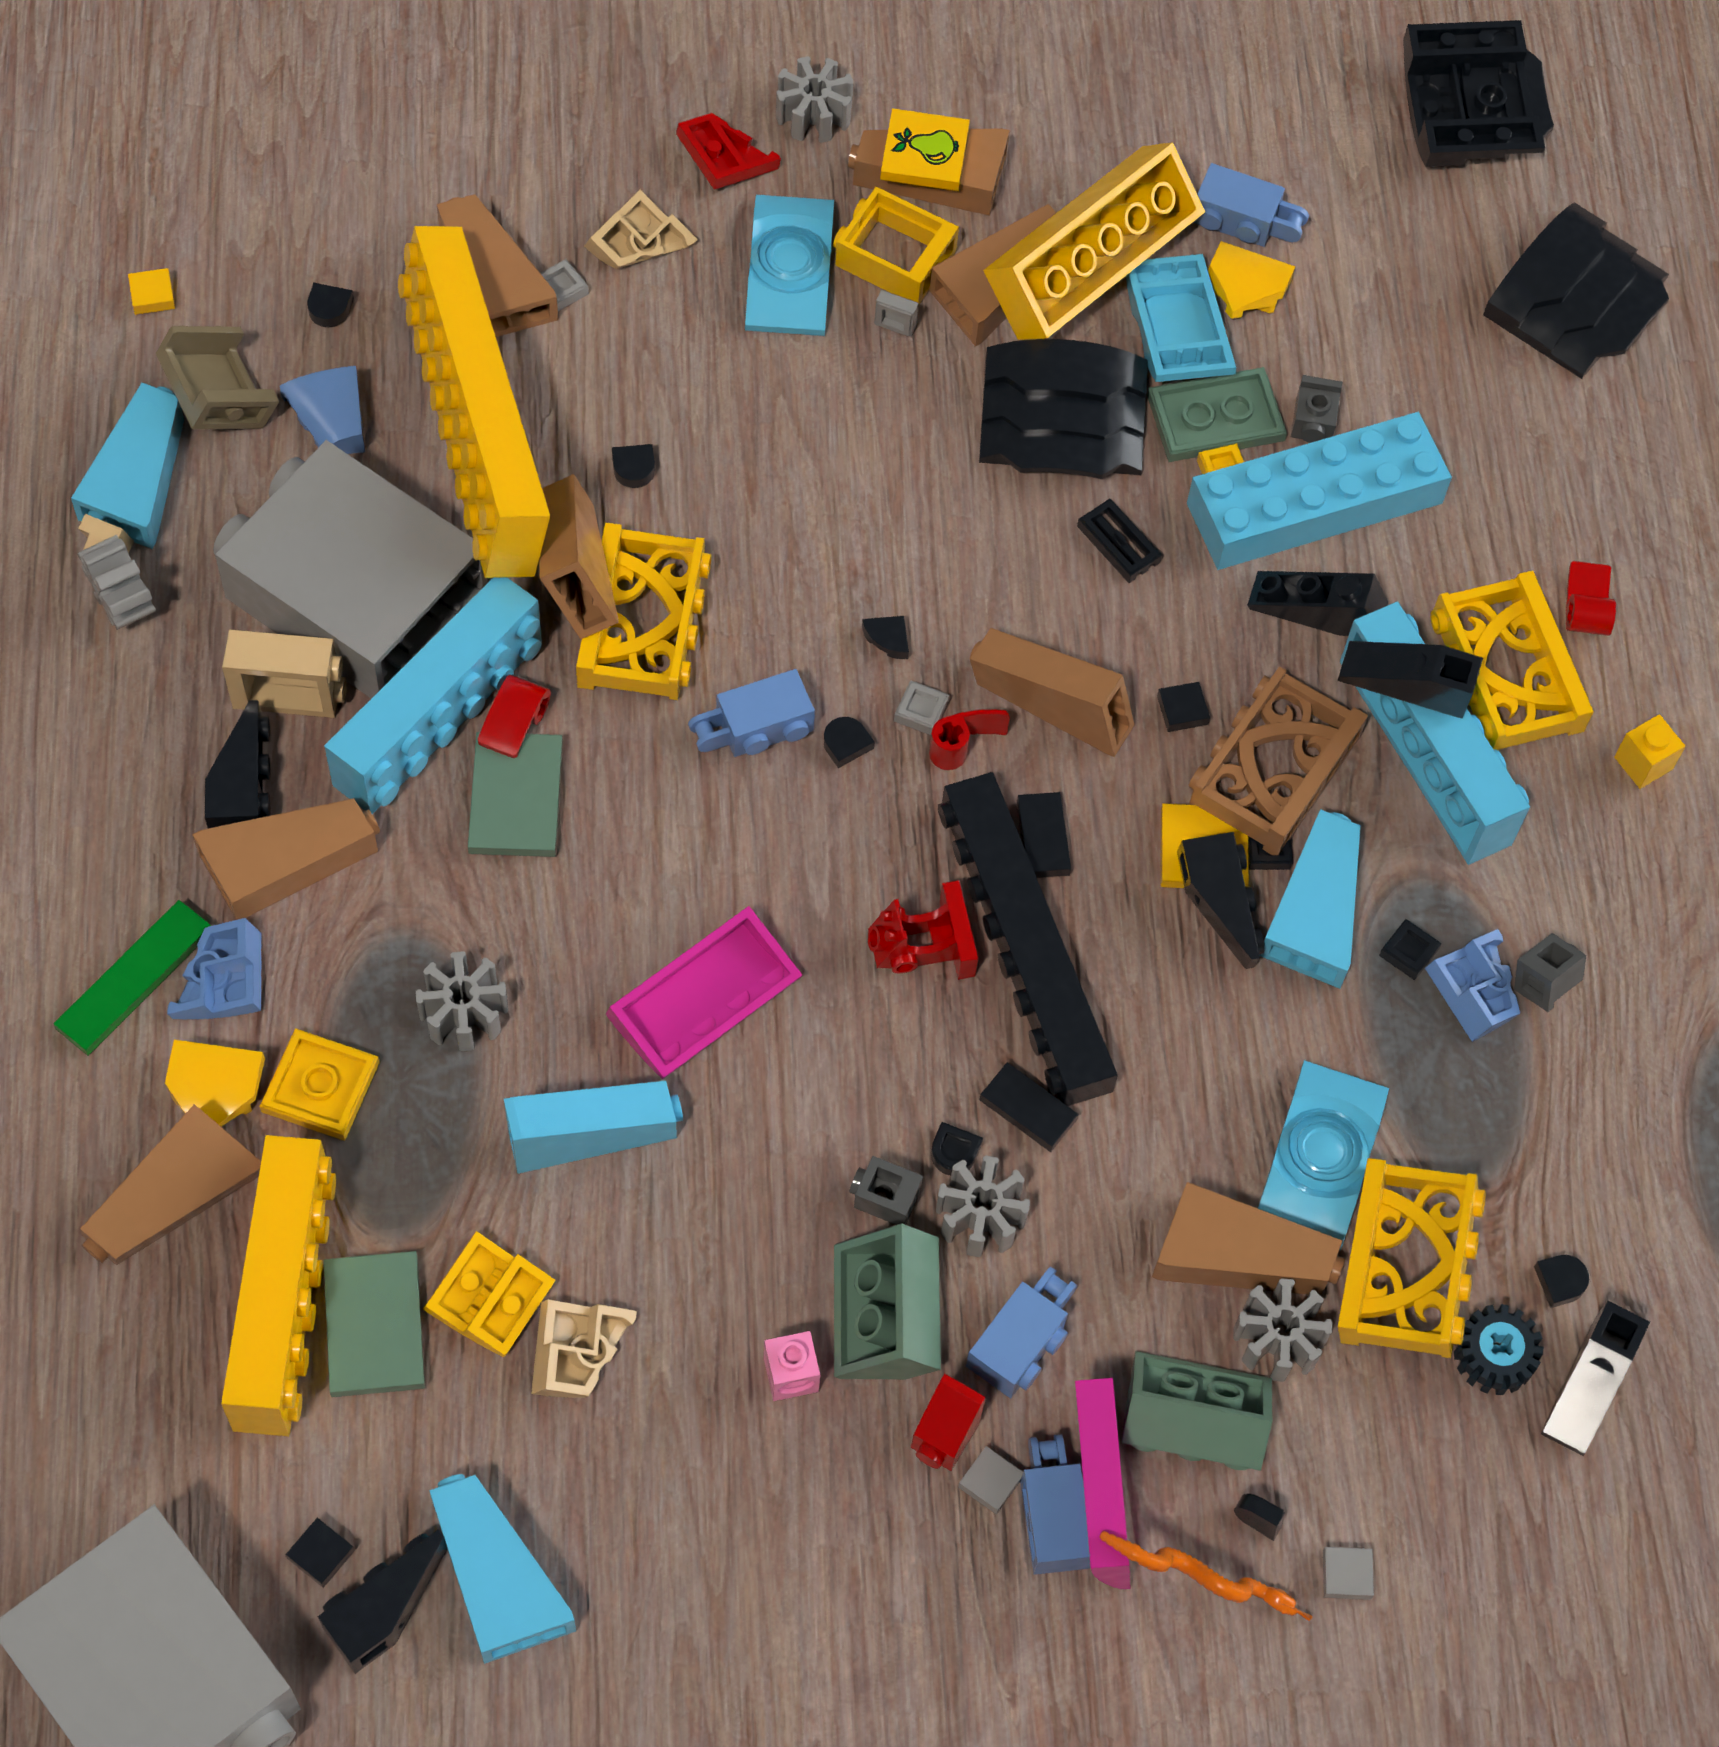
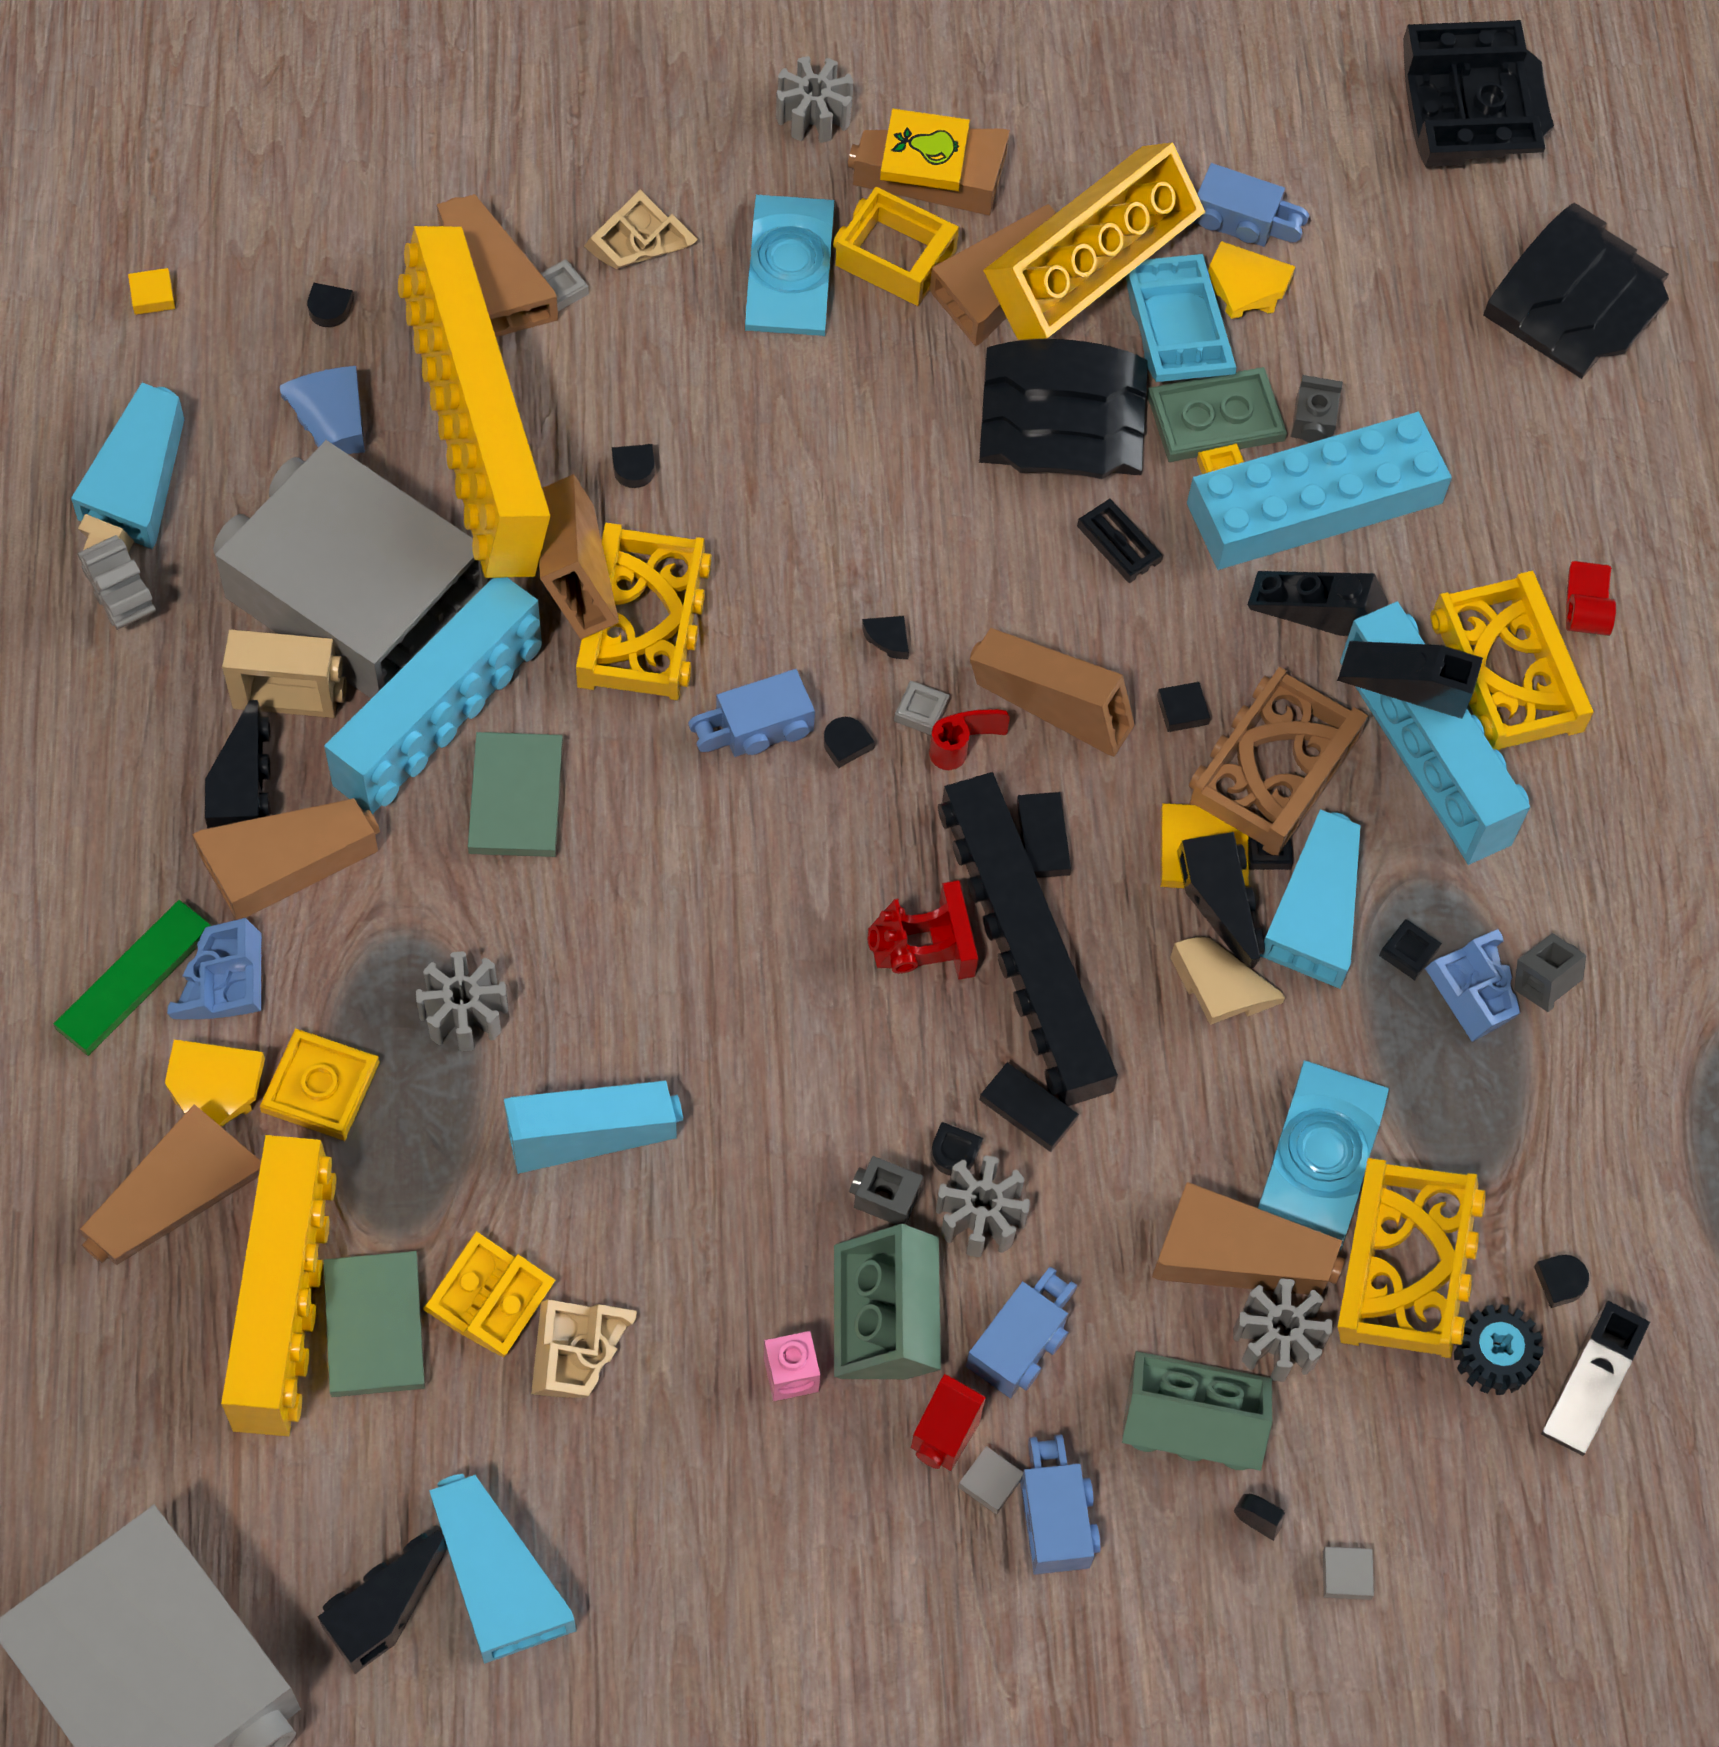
dark tan panel [156,325,279,429] -> none
black tile [285,1518,355,1588] -> none
red panel [478,674,551,758] -> none
dark pink slope [605,906,803,1079] -> none
red wing [676,113,781,190] -> none
light grey tile [874,290,919,337] -> none
dark pink slope [1075,1378,1131,1590] -> none
orange animal [1099,1531,1313,1621] -> none
yellow brick [1614,714,1686,789] -> none
none -> tan slope [1170,937,1285,1025]

